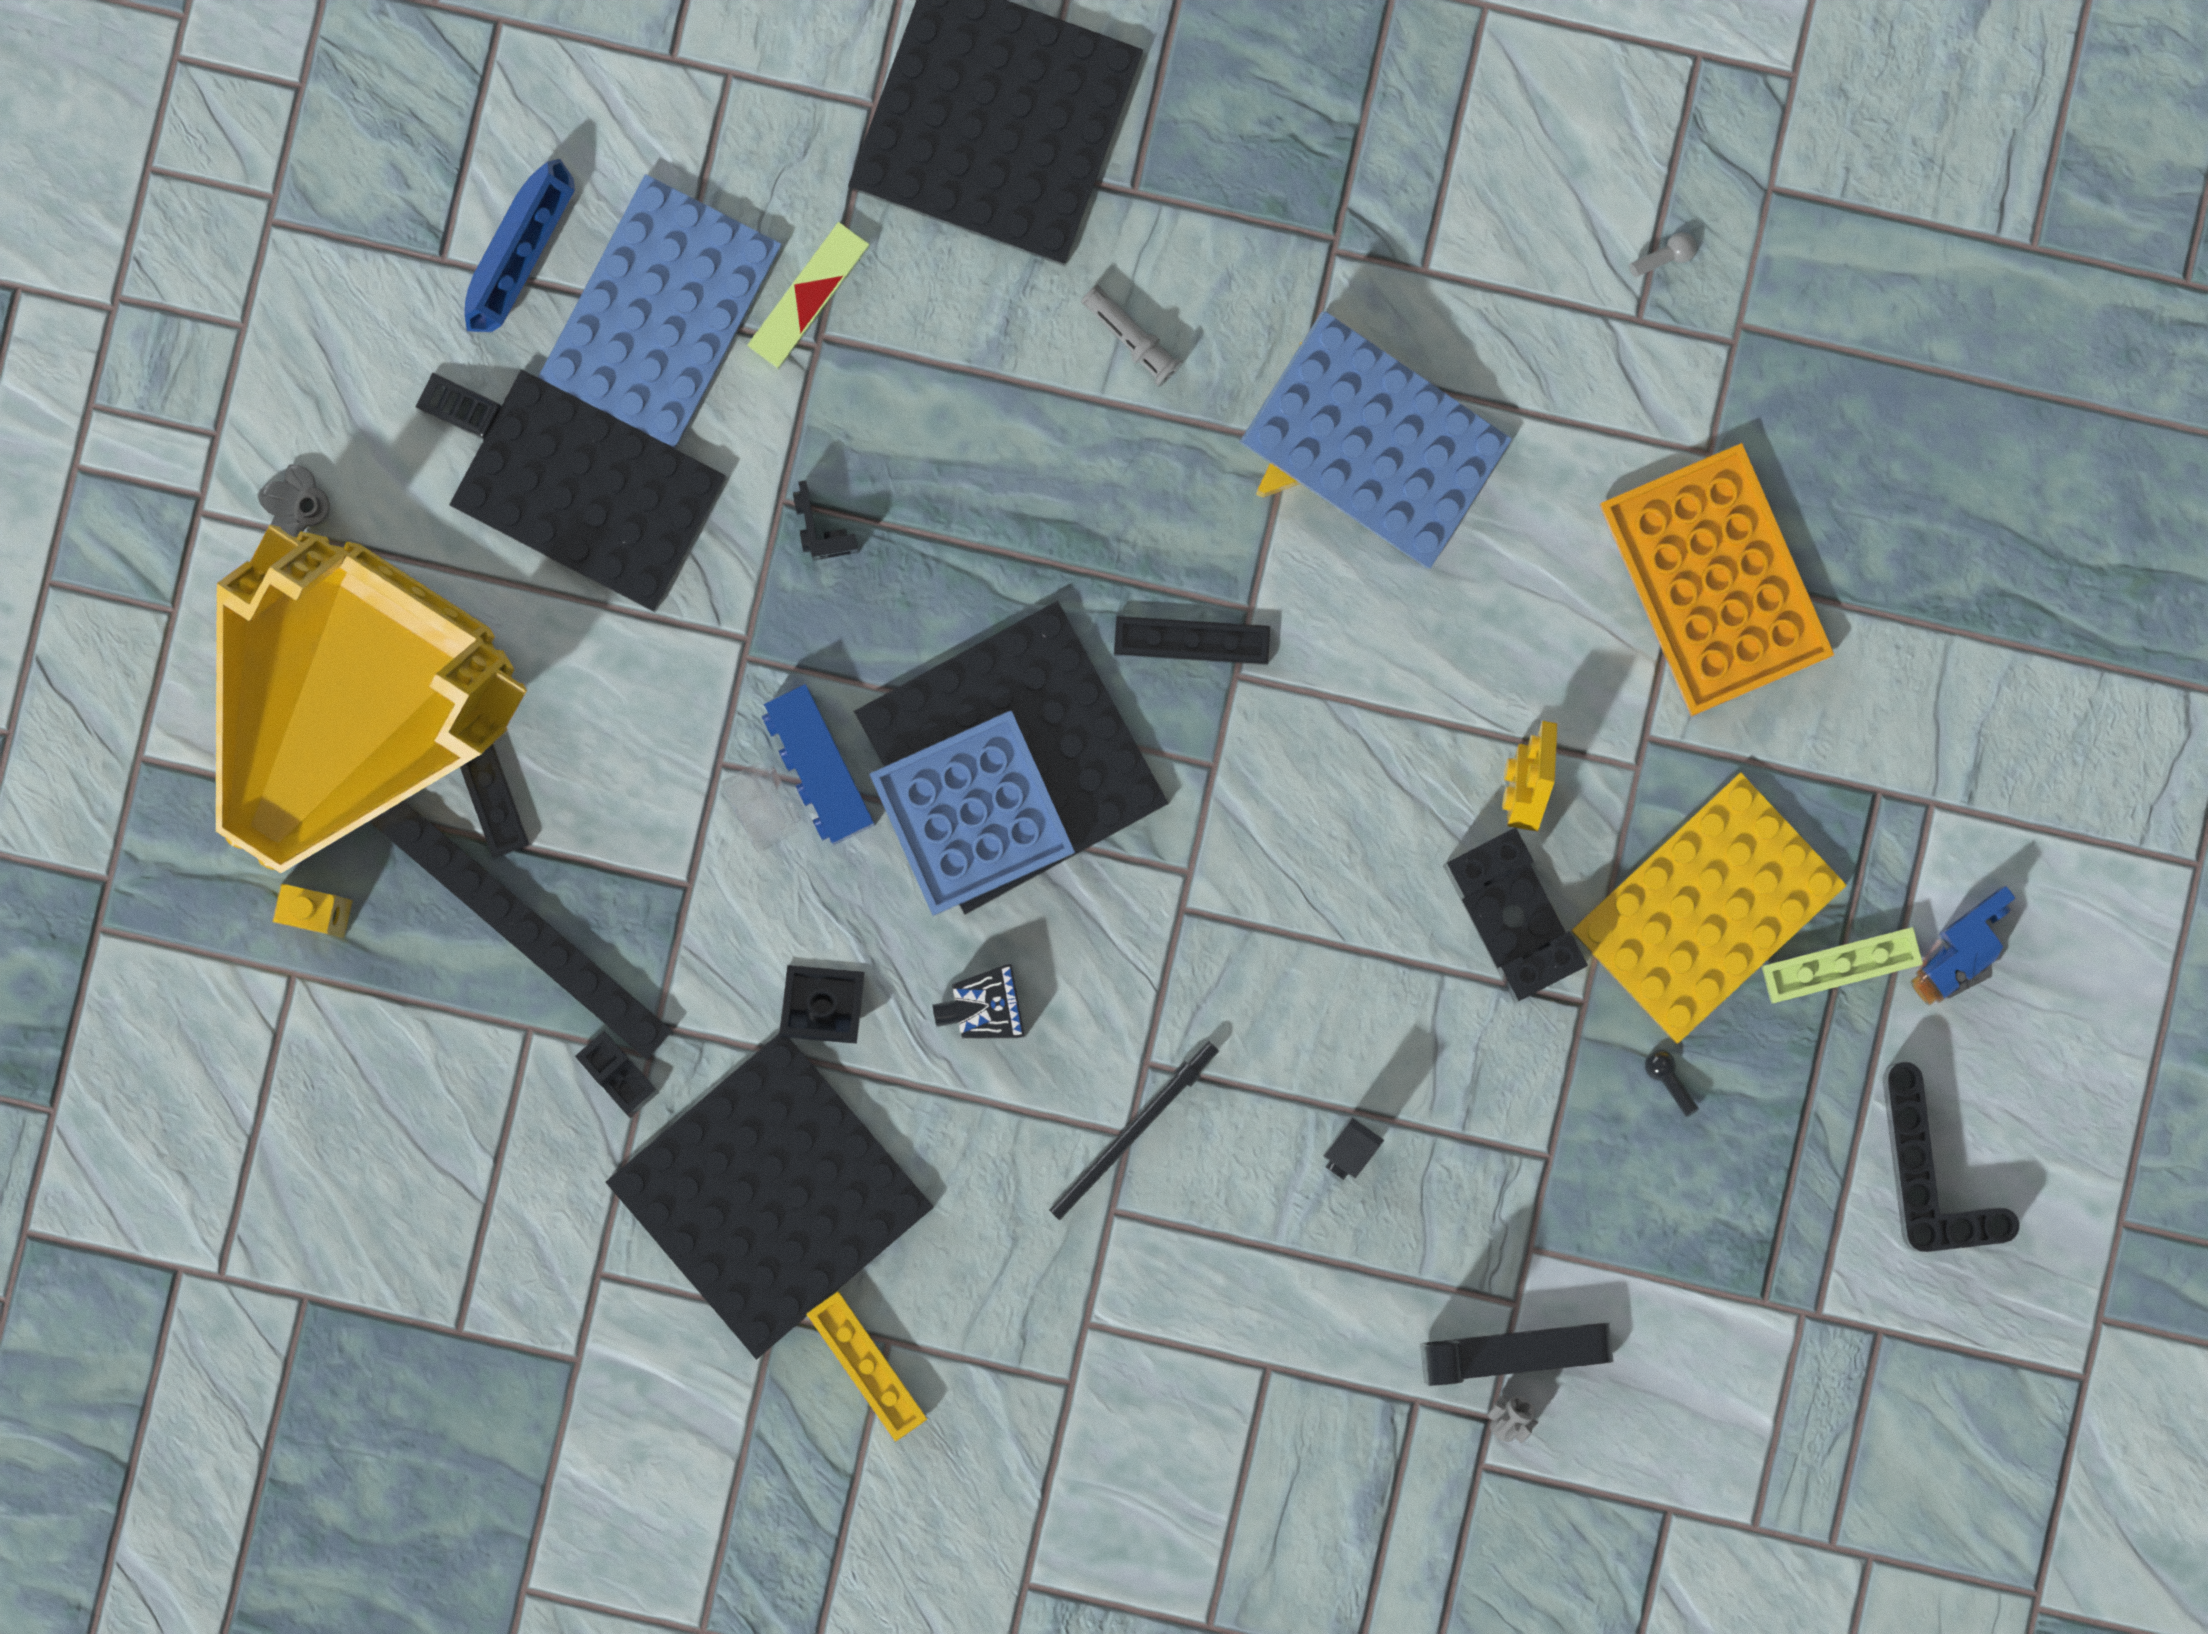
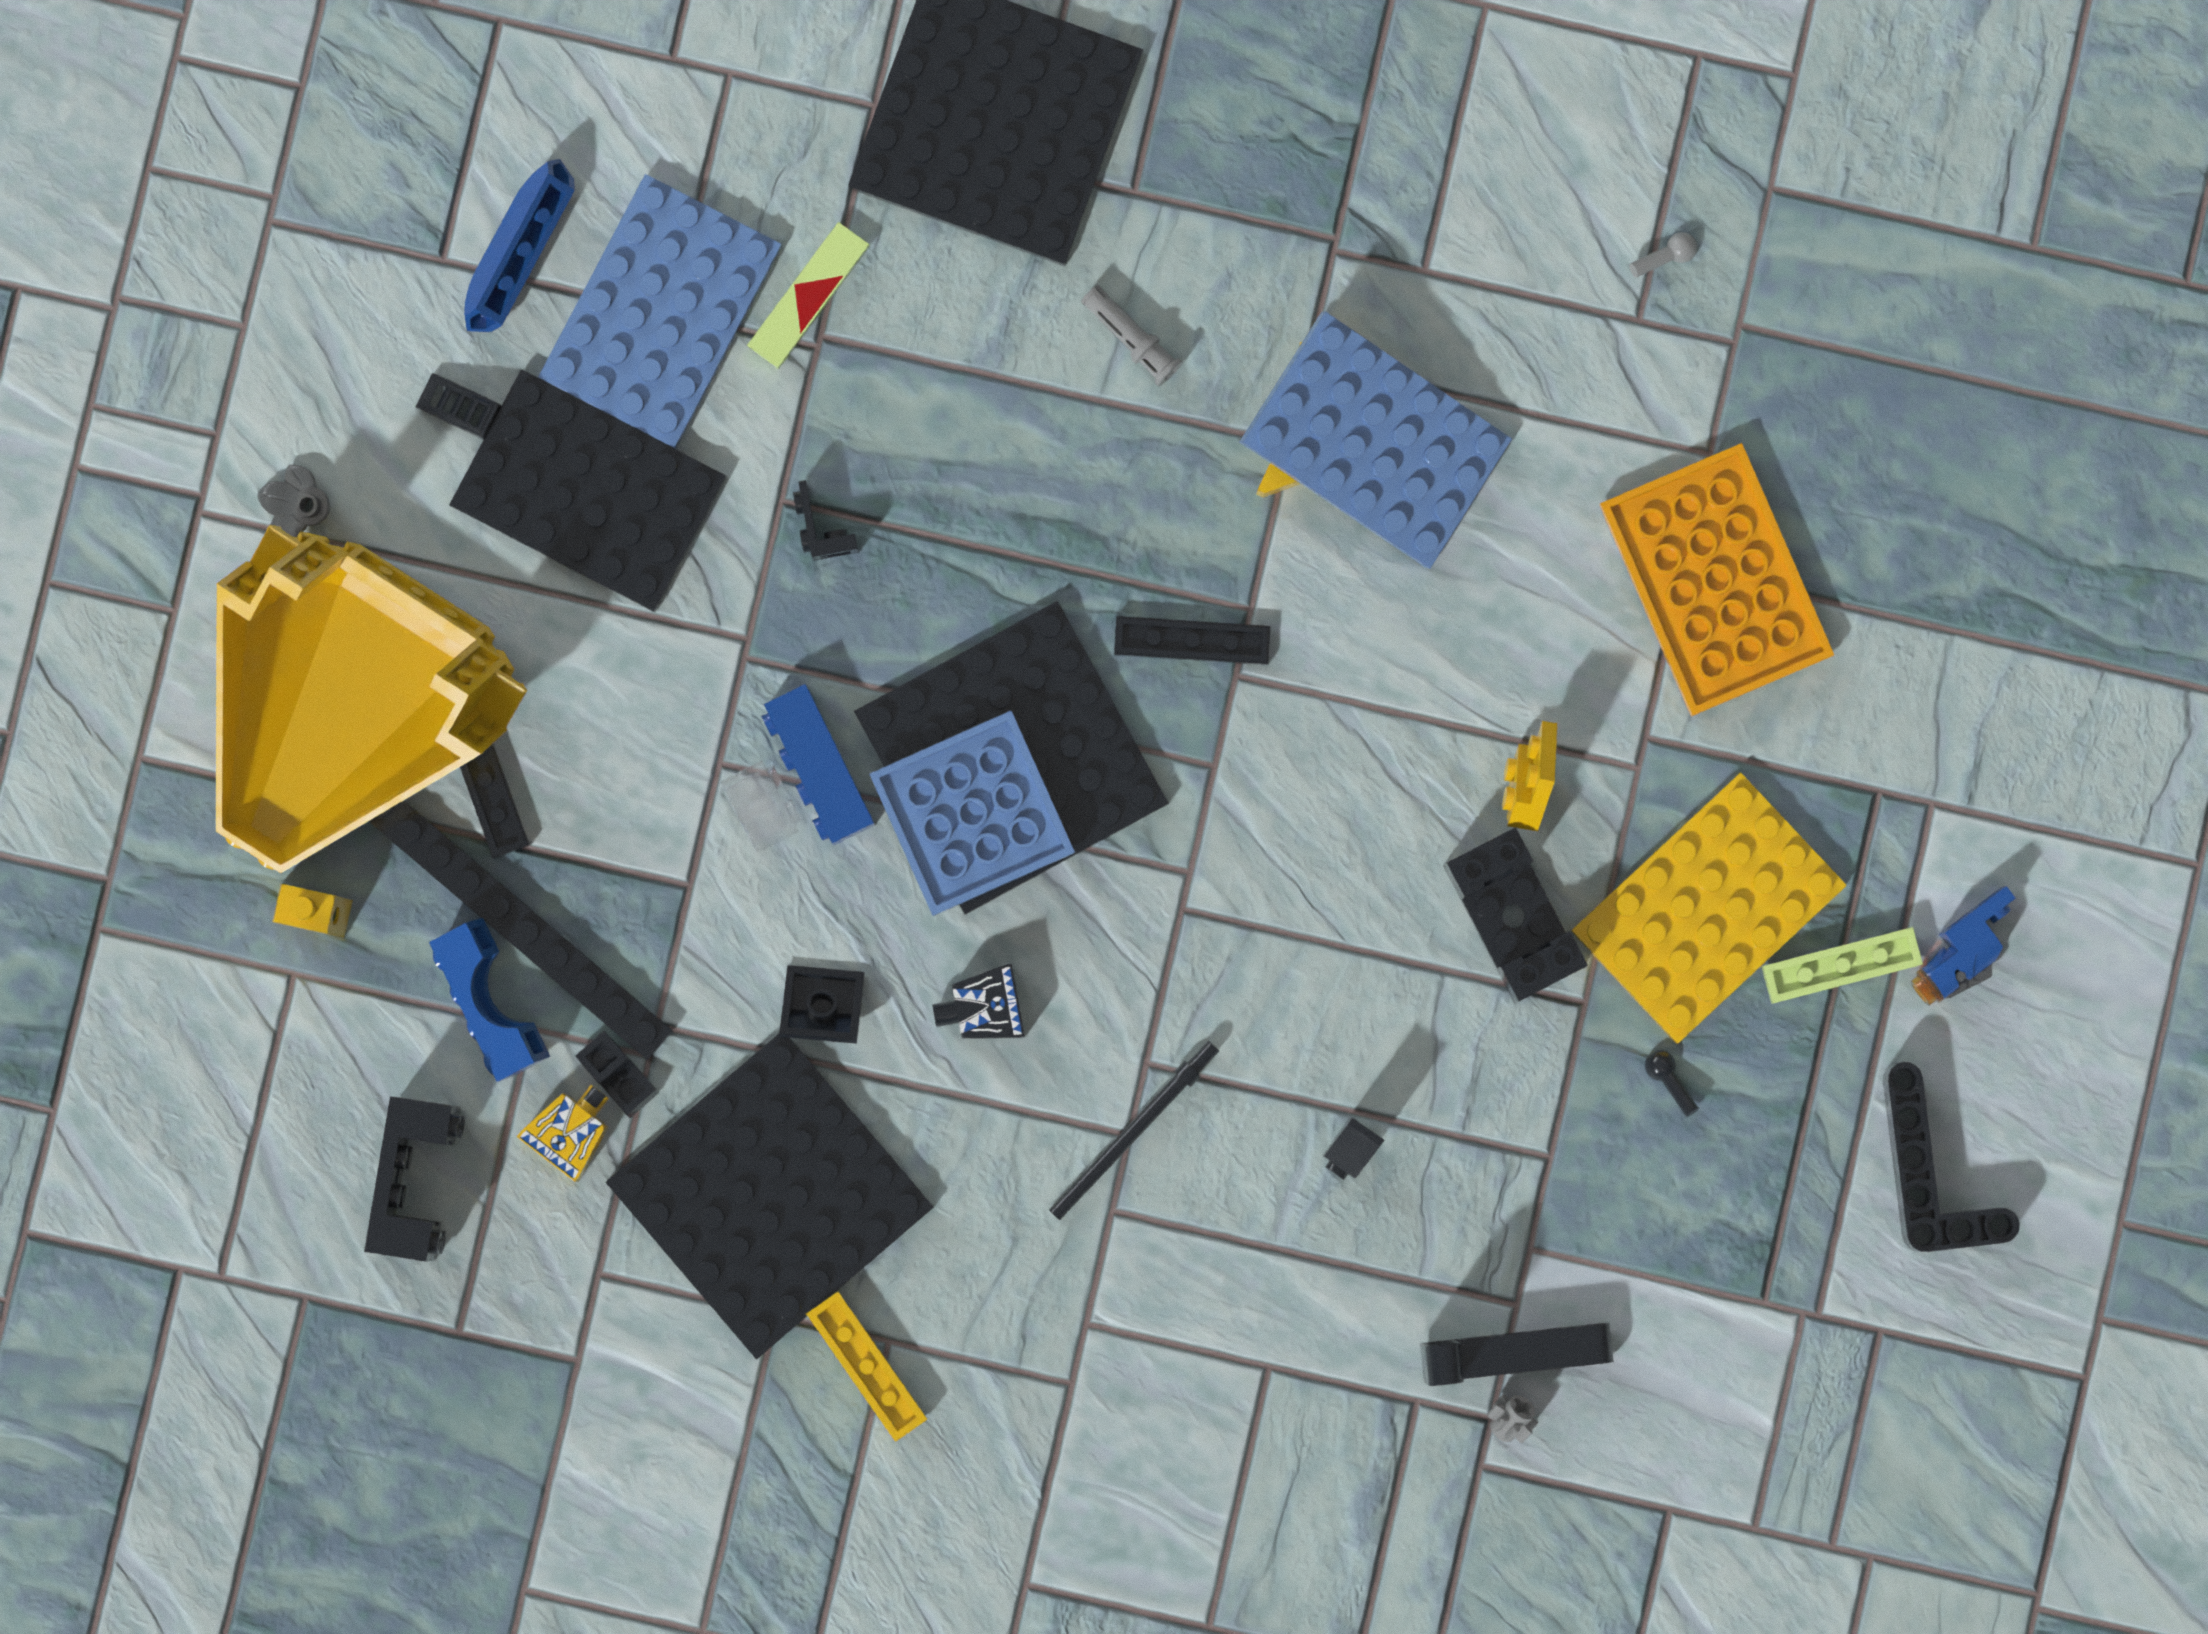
none -> black plate [364,1096,465,1262]
none -> blue arch [429,918,551,1082]
none -> torso [517,1085,609,1182]

